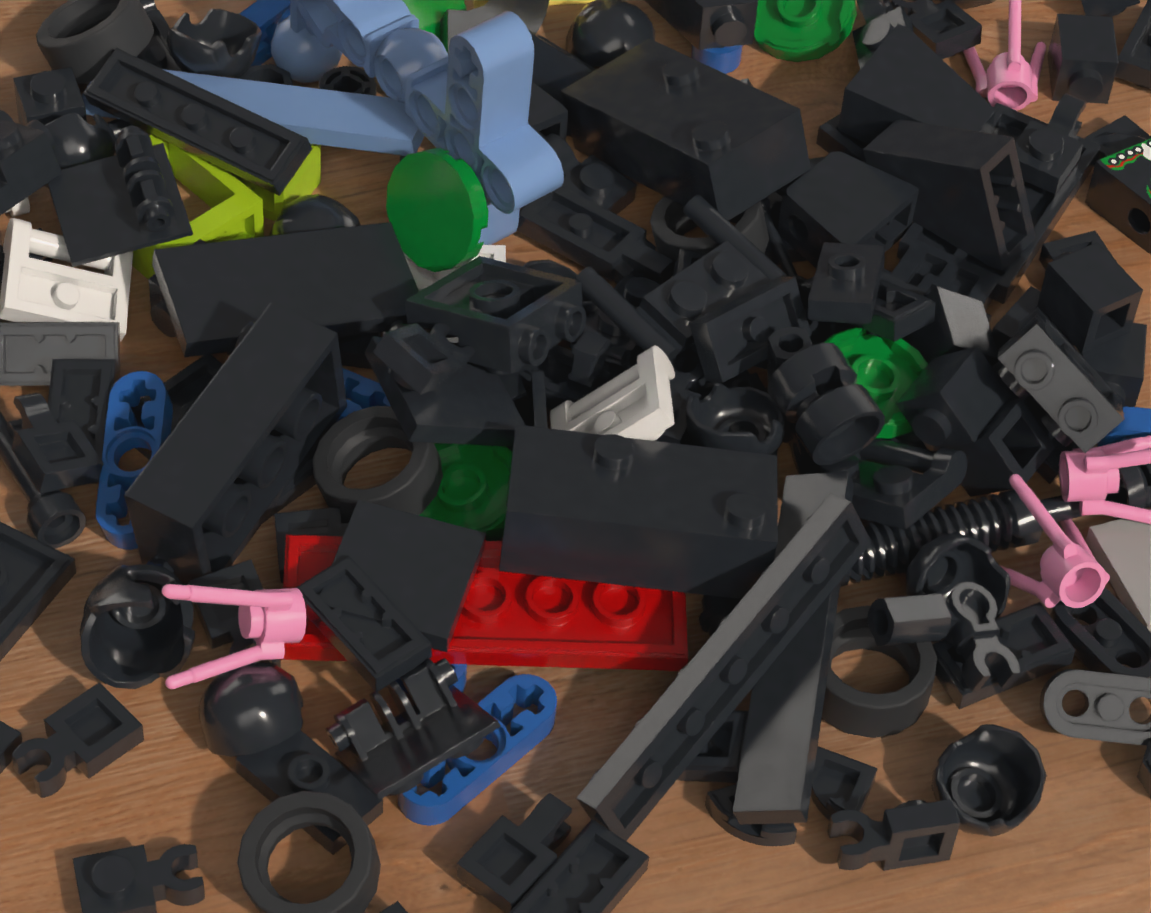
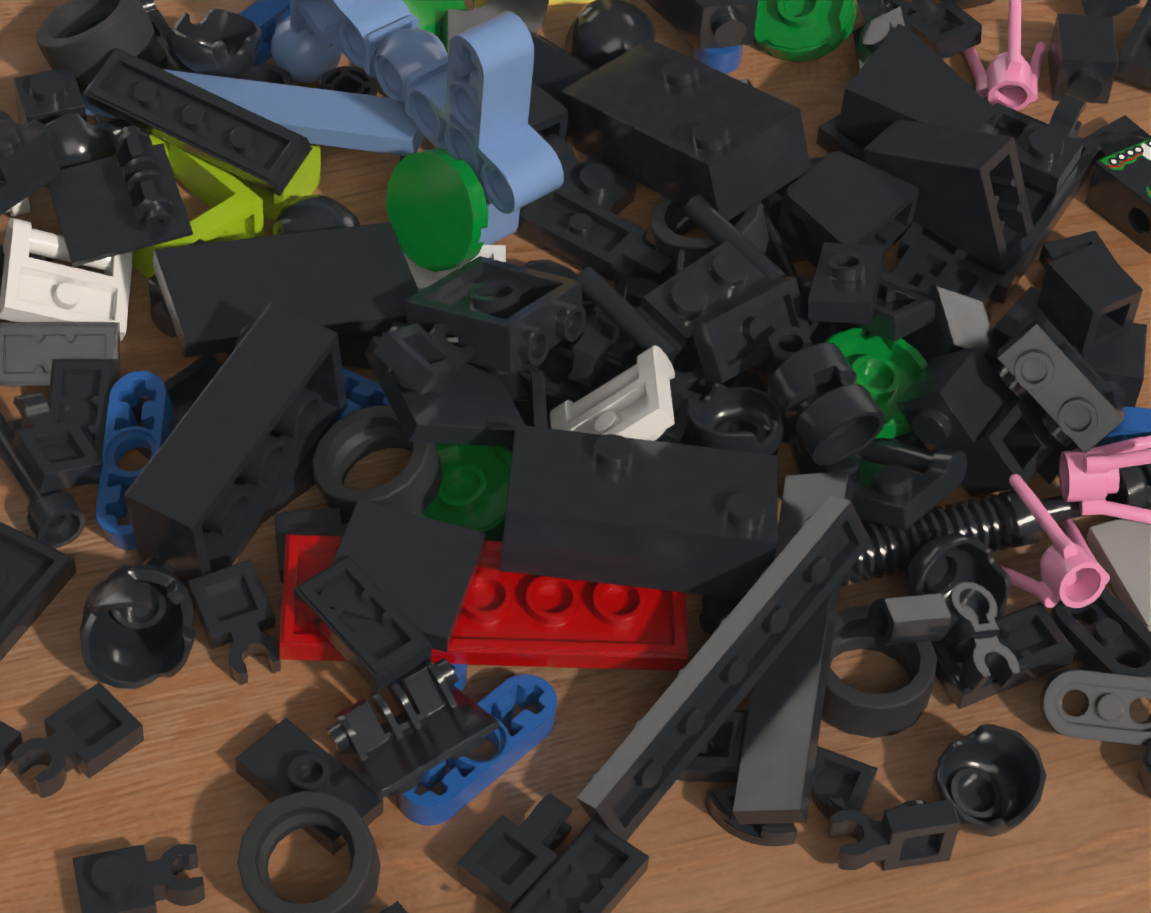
bright pink plant [162,584,306,690] -> none
black hair [198,662,303,757] -> none

